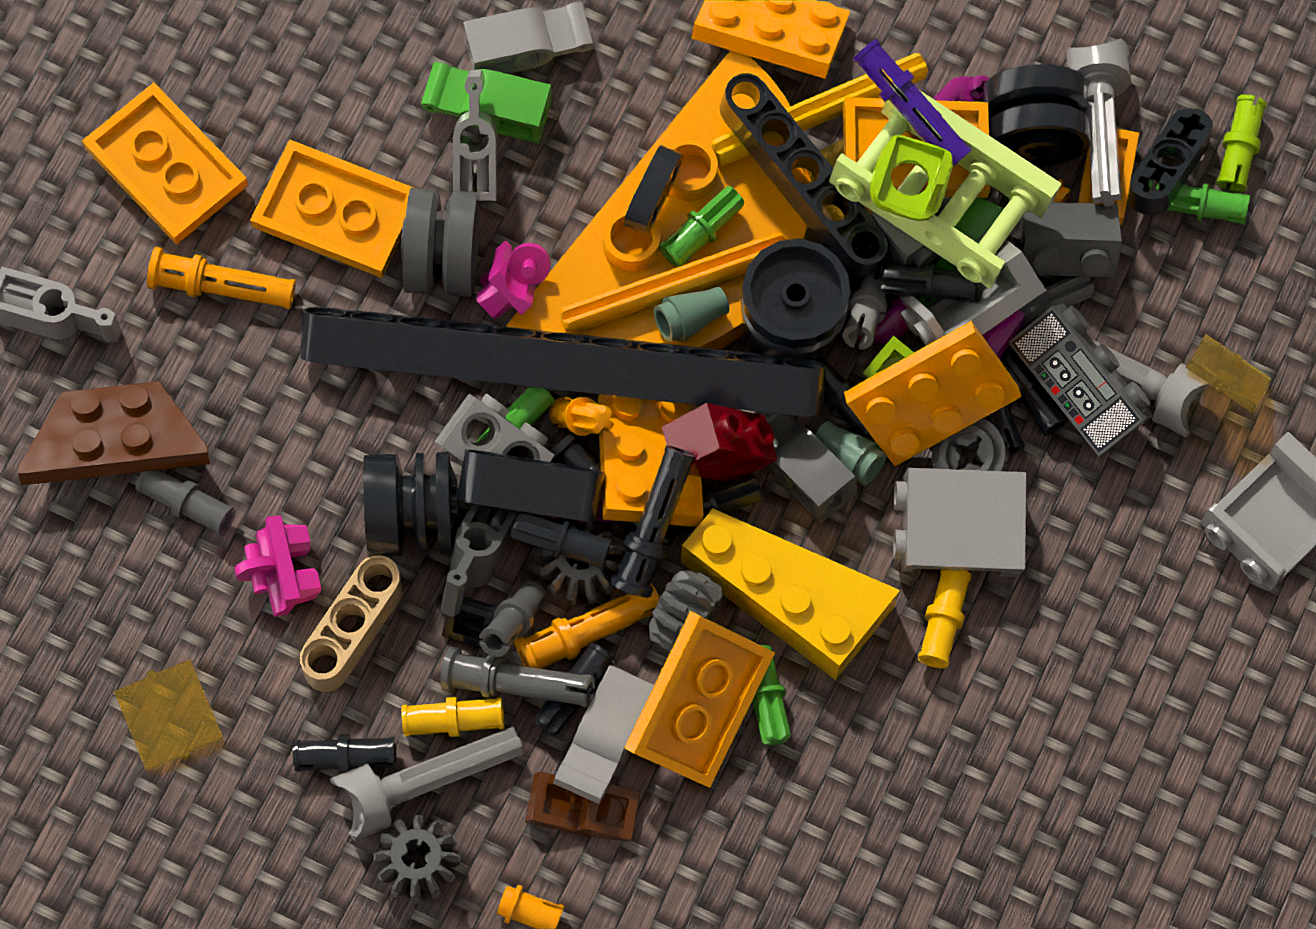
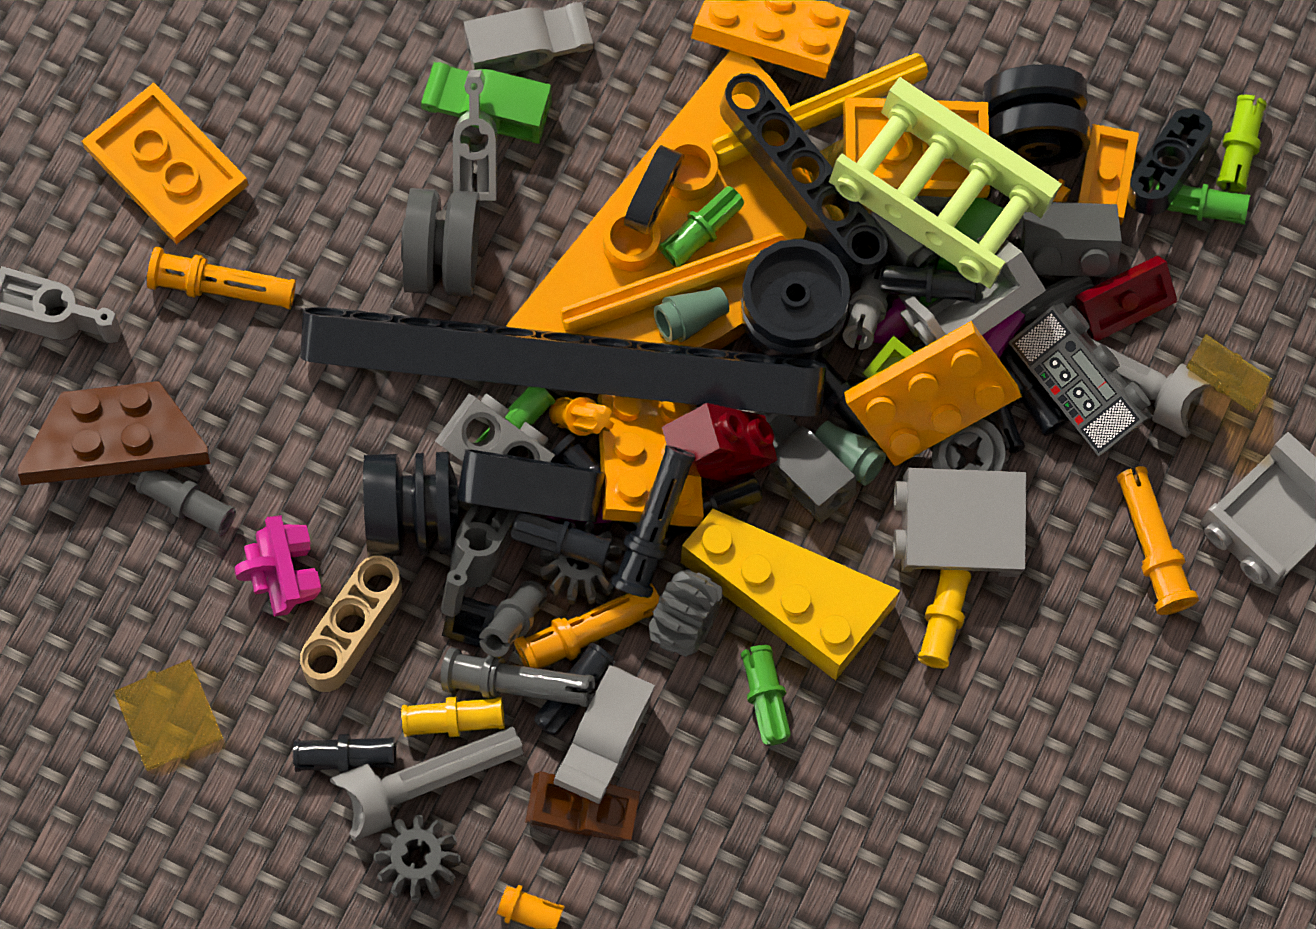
light orange plate [250,139,414,278] -> none
dark pink hips [476,241,551,320] -> none
light orange plate [624,611,775,788] -> none
dark purple pin [853,39,972,166] -> none
lime piece [870,135,953,221] -> none
magenta arm [932,75,990,102] -> none
light grey piece [1067,39,1131,207] -> none
none -> dark red plate [1075,255,1178,341]
none -> light orange pin [1117,466,1199,615]

